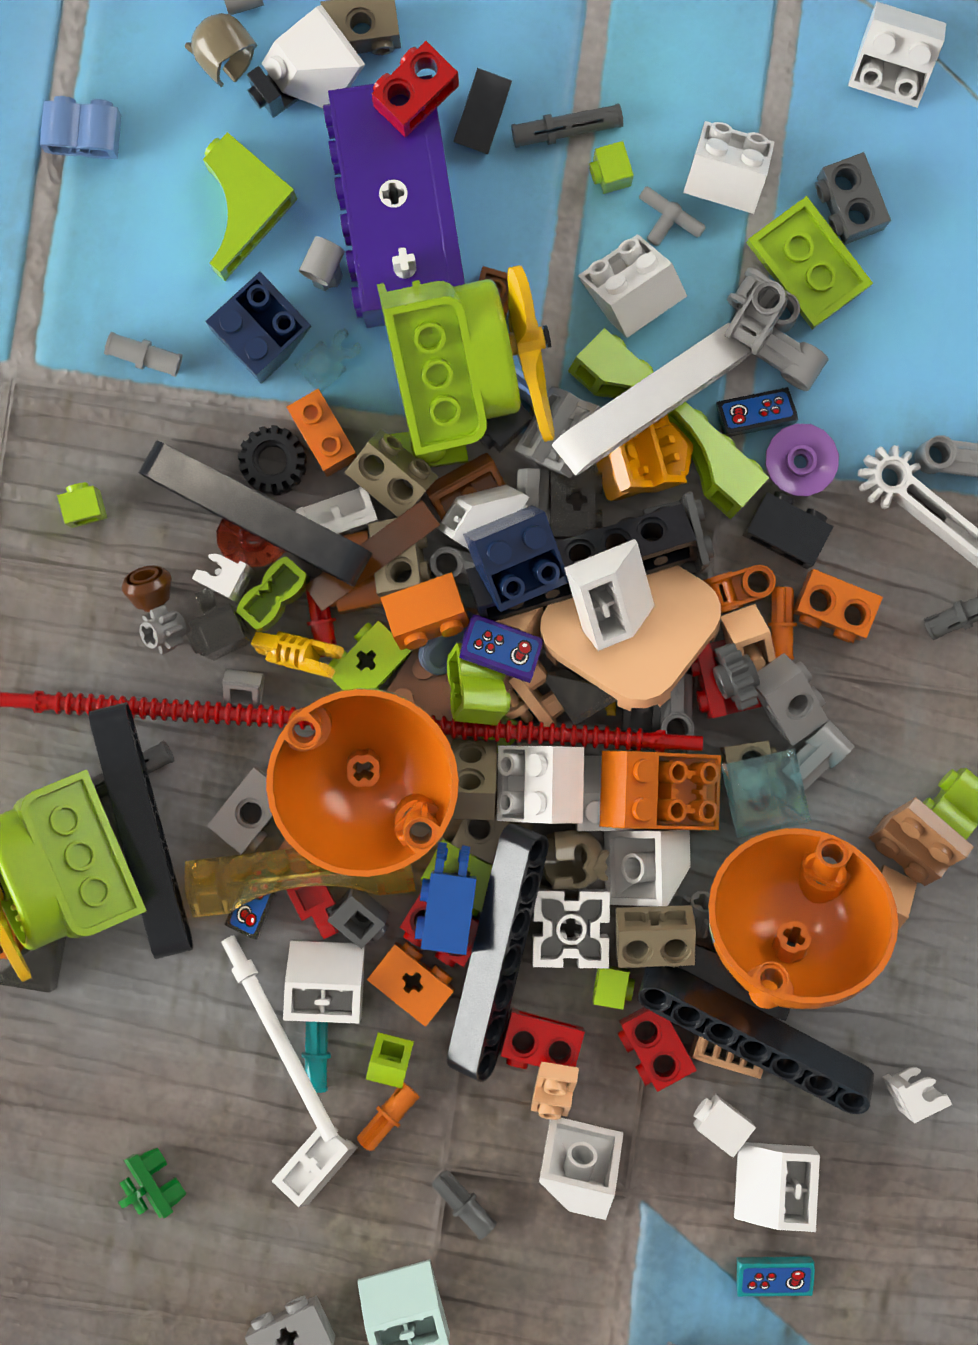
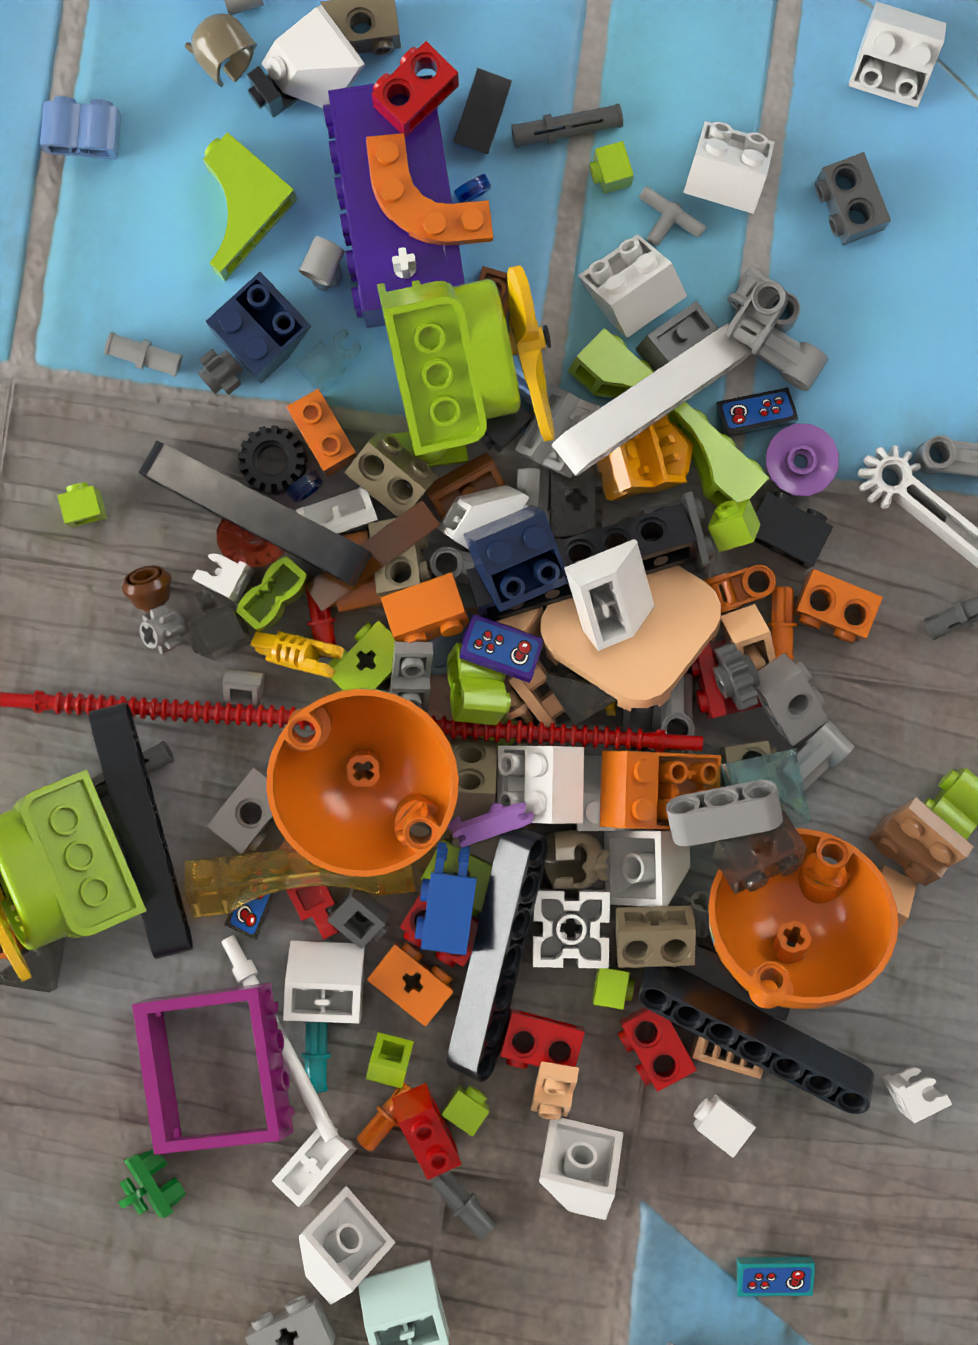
white slope [734,1142,820,1232] -> none
lime plate [746,196,873,330] -> none
none -> magenta window [132,982,295,1155]
none -> dark grey gear [198,349,243,395]
none -> clear blue tile [286,470,323,503]
none -> white slope [299,1186,396,1305]
none -> orange plate [366,133,494,246]
none -> light grey slope [390,642,433,712]
none -> red brick [392,1083,462,1180]
none -> lime plate [441,1084,490,1137]
none -> medium lavender piece [447,802,534,847]
none -> clear blue tile [454,174,492,203]
none -> dark grey plate [636,301,719,372]
none -> light grey beam [666,780,783,846]
none -> lime plate [708,499,761,552]
none -> clear smoke brick [712,810,807,894]

